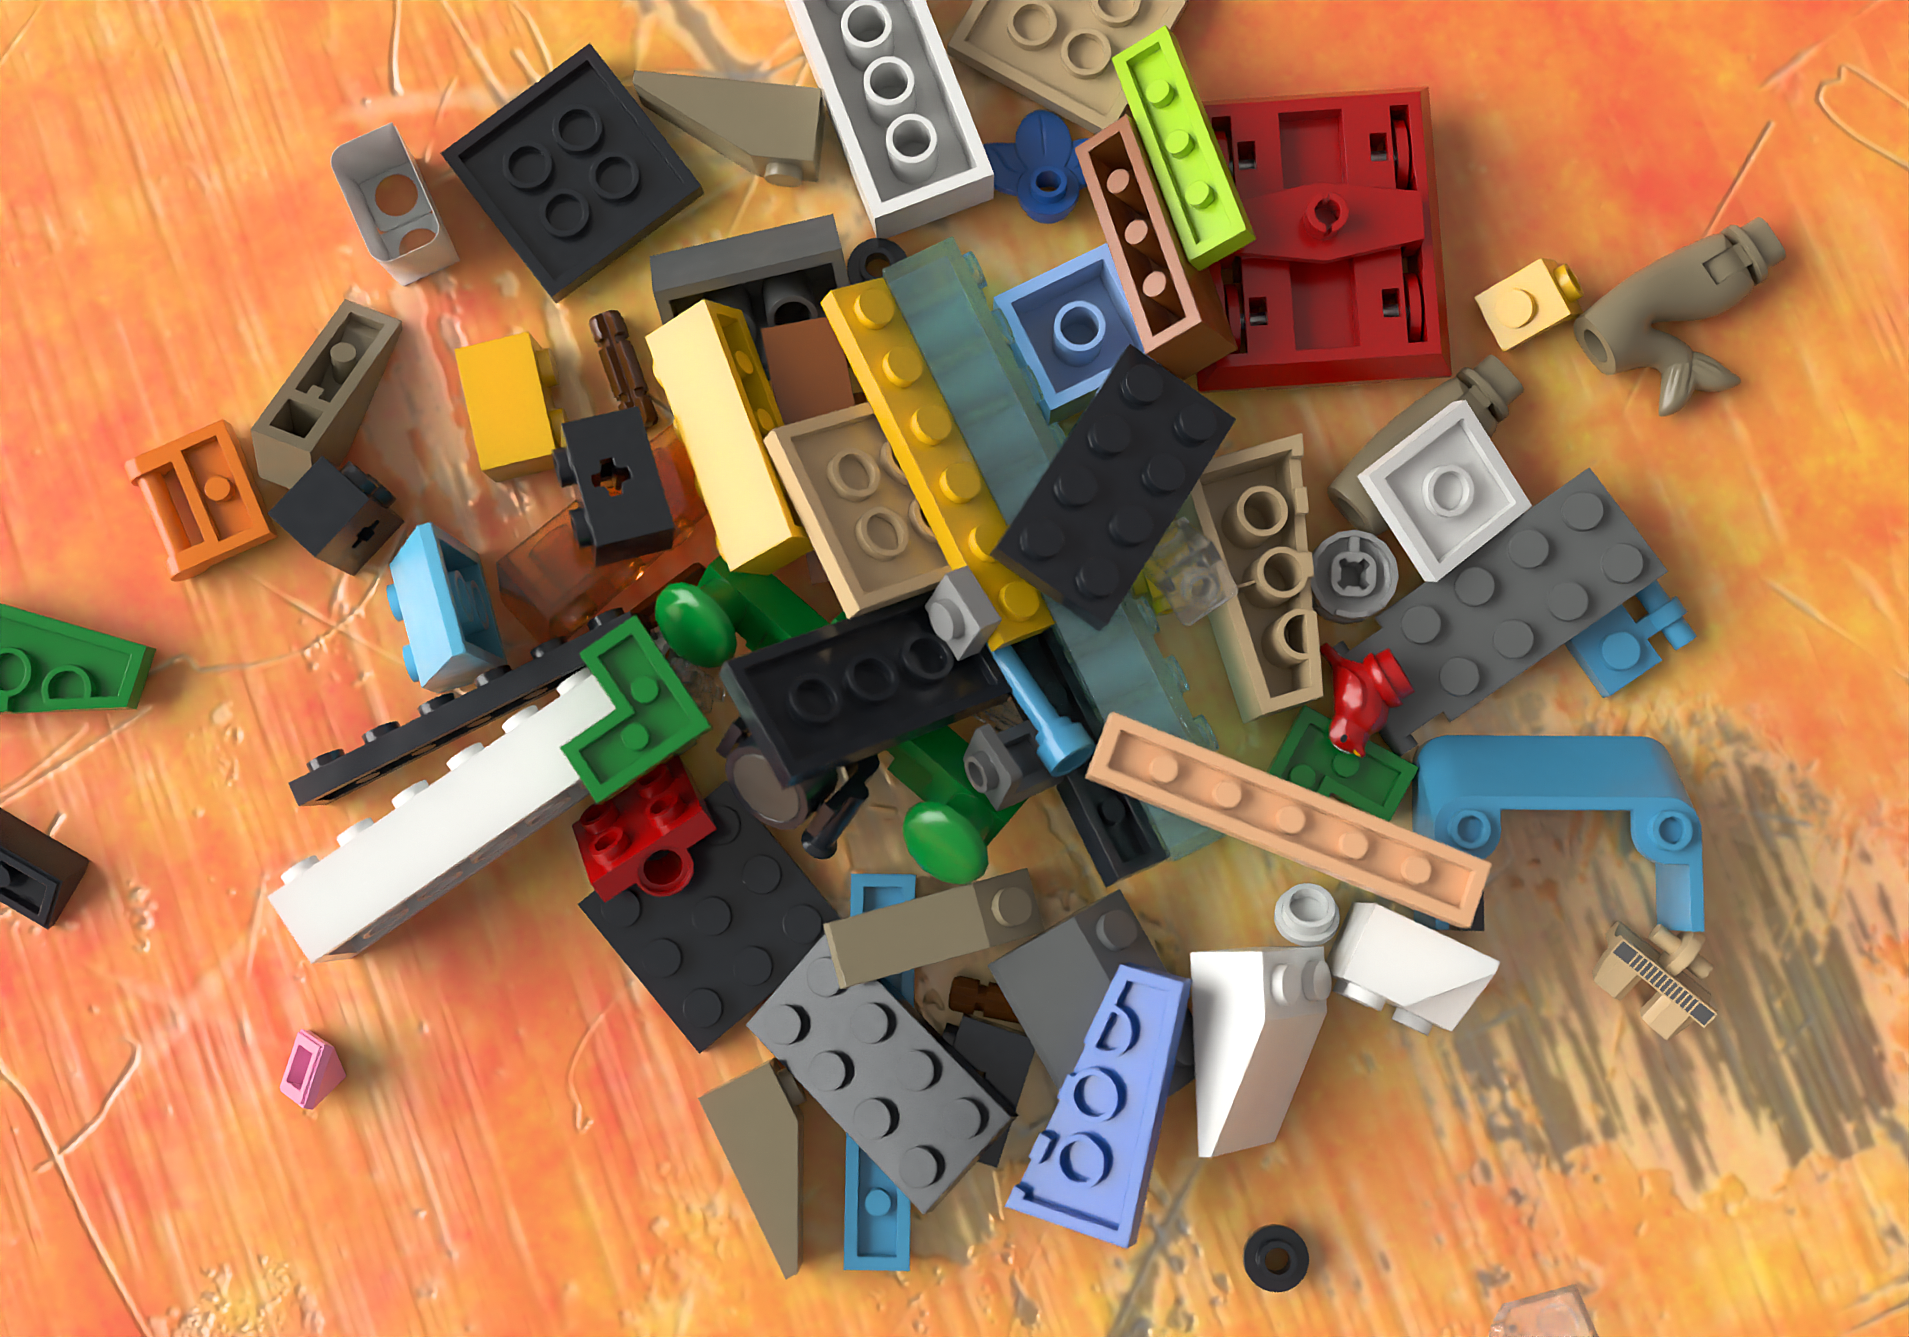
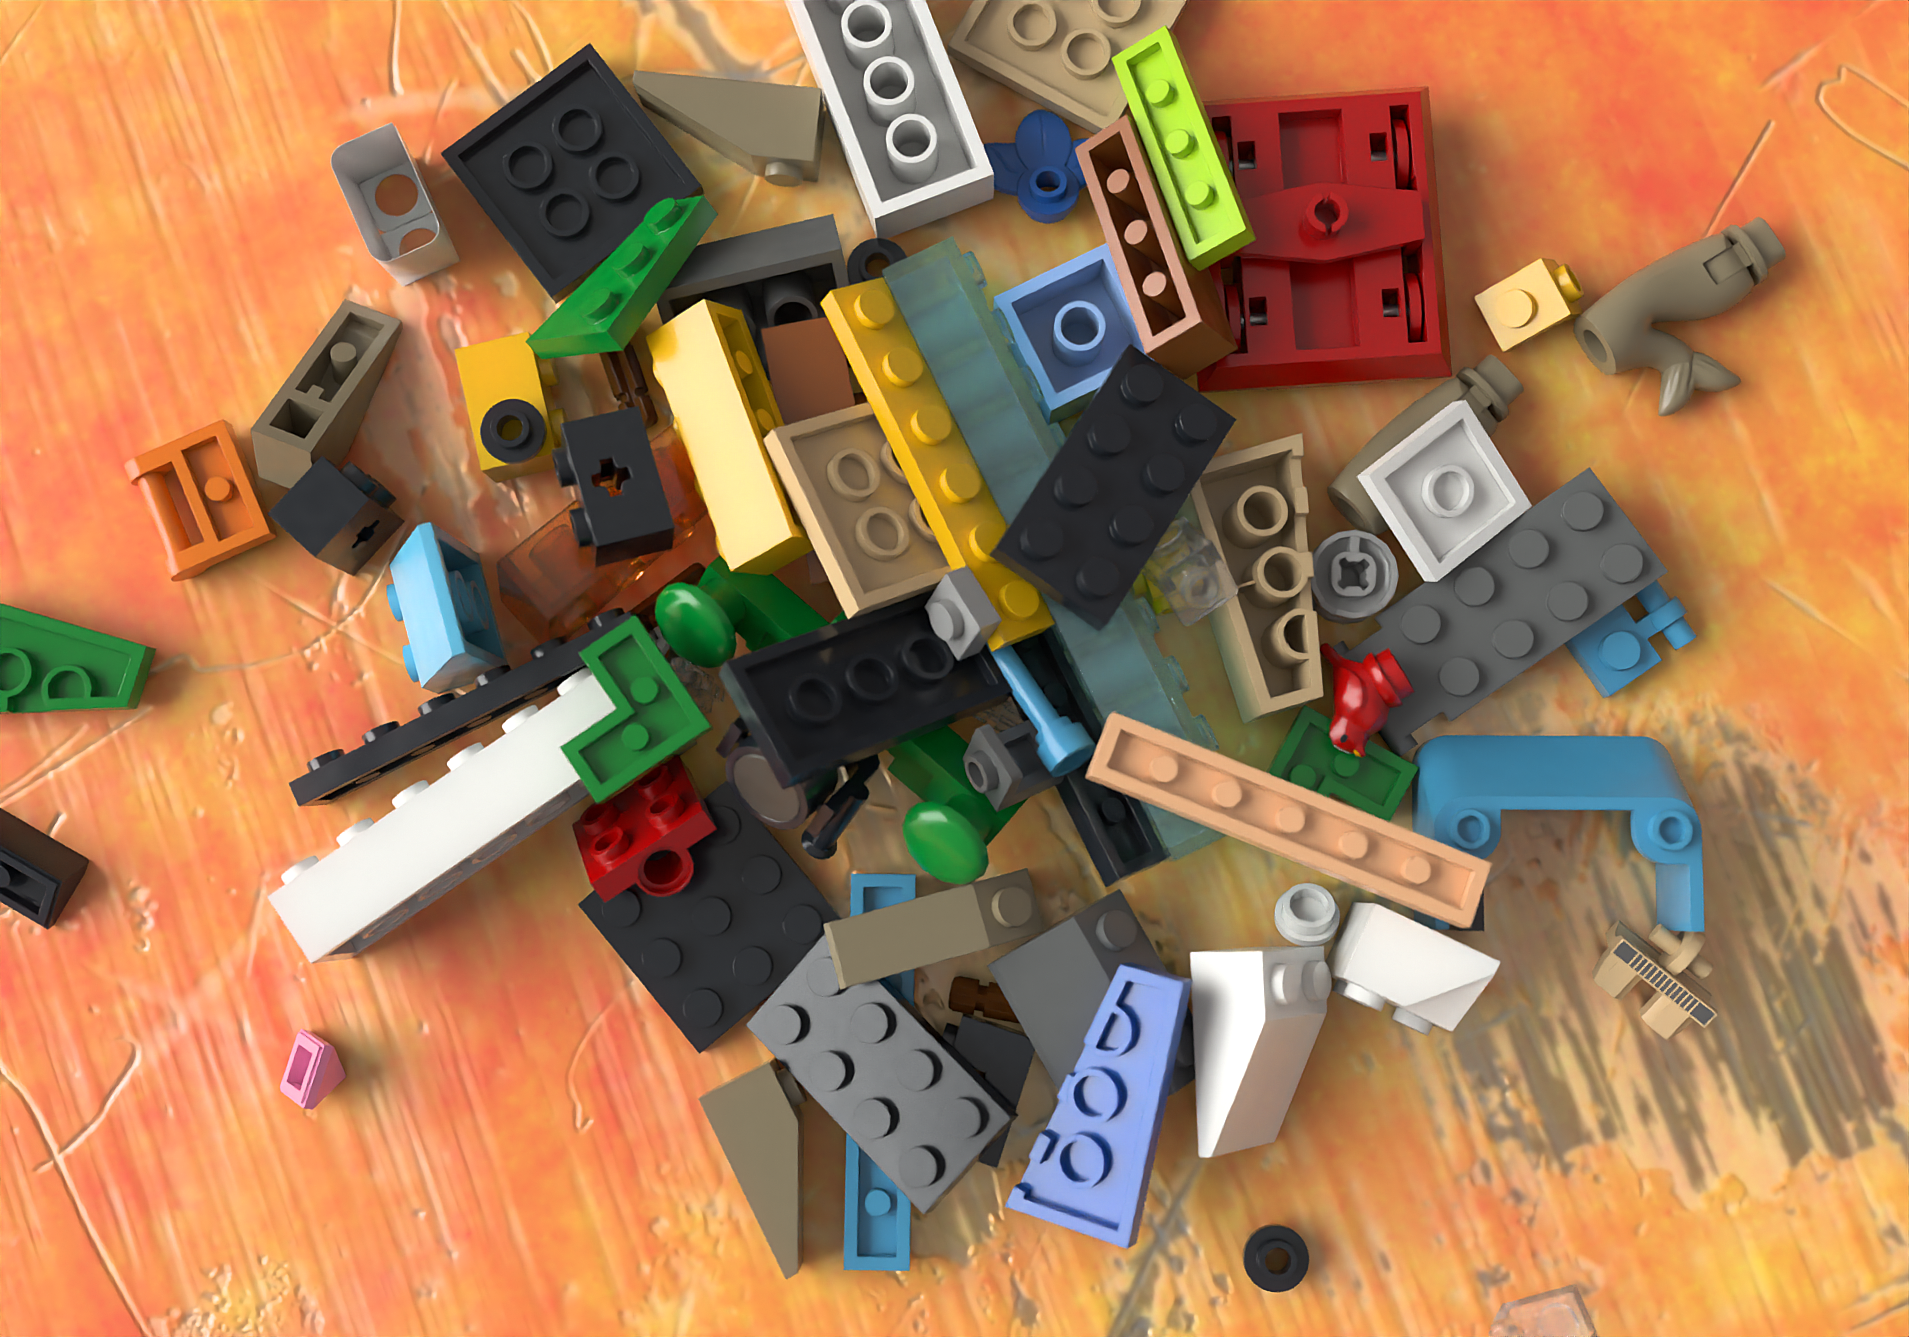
none -> black plate [480,399,547,464]
none -> green wing [525,195,718,360]

